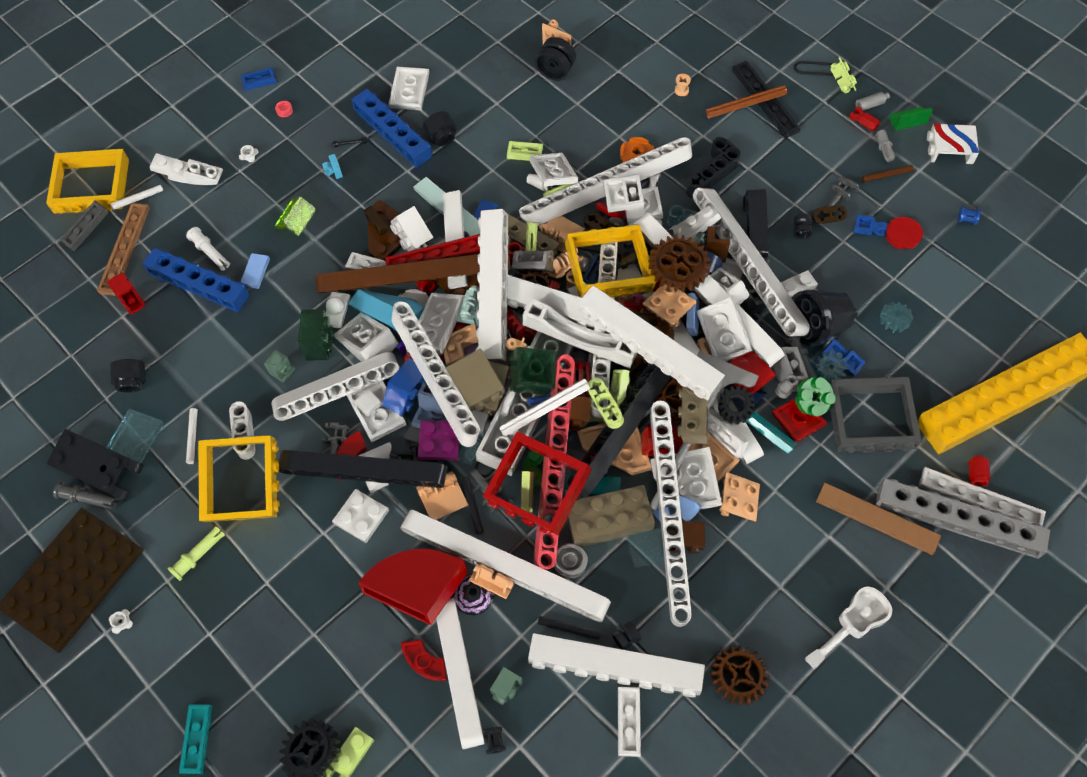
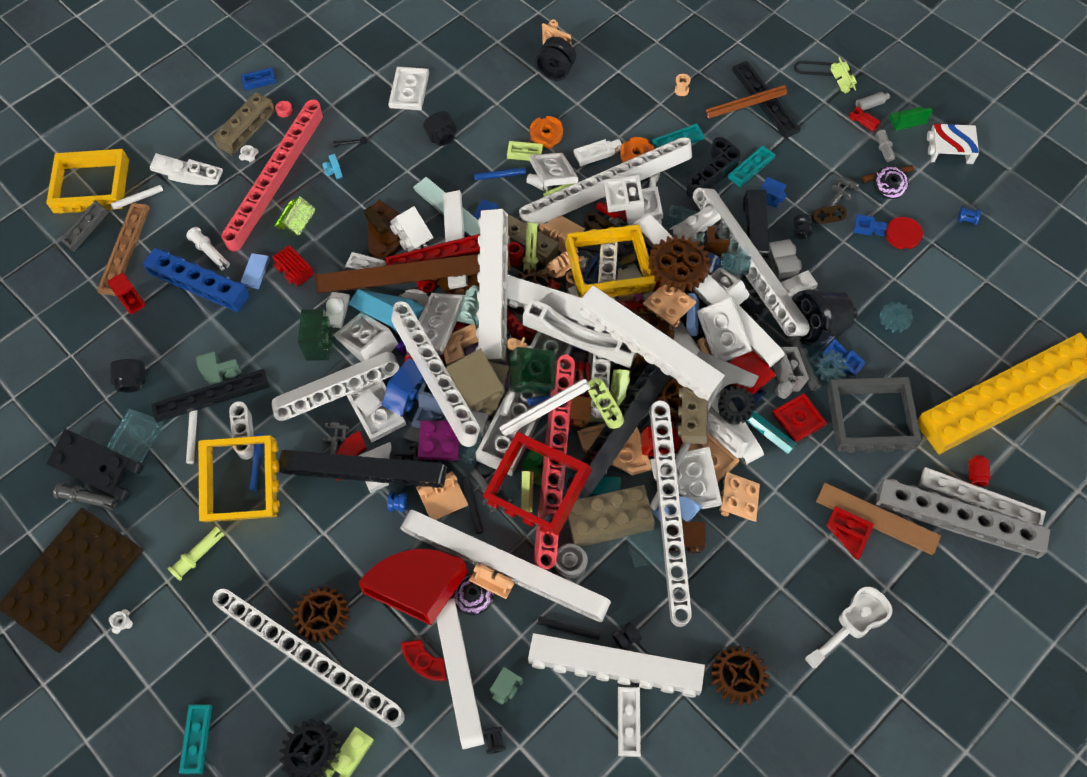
sand green brick [264,350,295,383] -> none
white plate [332,489,389,543] -> none
blue brick [351,89,432,168] -> none
light grey hinge [511,250,554,272] -> none
plate [795,377,836,416] -> none
none -> black tile [151,369,270,423]
none -> sand green brick [196,352,242,385]
none -> white beam [212,589,405,727]
none -> dark tan brick [213,92,275,156]
none -> coral beam [222,100,323,252]
none -> blue bar [250,434,264,491]
none -> red brick [272,245,314,287]
none -> reddish brown gear [292,586,350,643]
none -> blue wheel [388,492,407,512]
none -> blue bar [474,167,526,181]
none -> orange plate [530,116,563,149]
none -> white hinge [574,139,622,166]
none -> teal tile [651,124,705,149]
none -> clear light blue brick [720,253,751,275]
none -> teal tile [728,145,776,188]
none -> blue brick [760,177,787,208]
none -> light grey brick [768,239,802,280]
none -> red wing [826,506,874,560]
none -> dish [873,166,909,199]

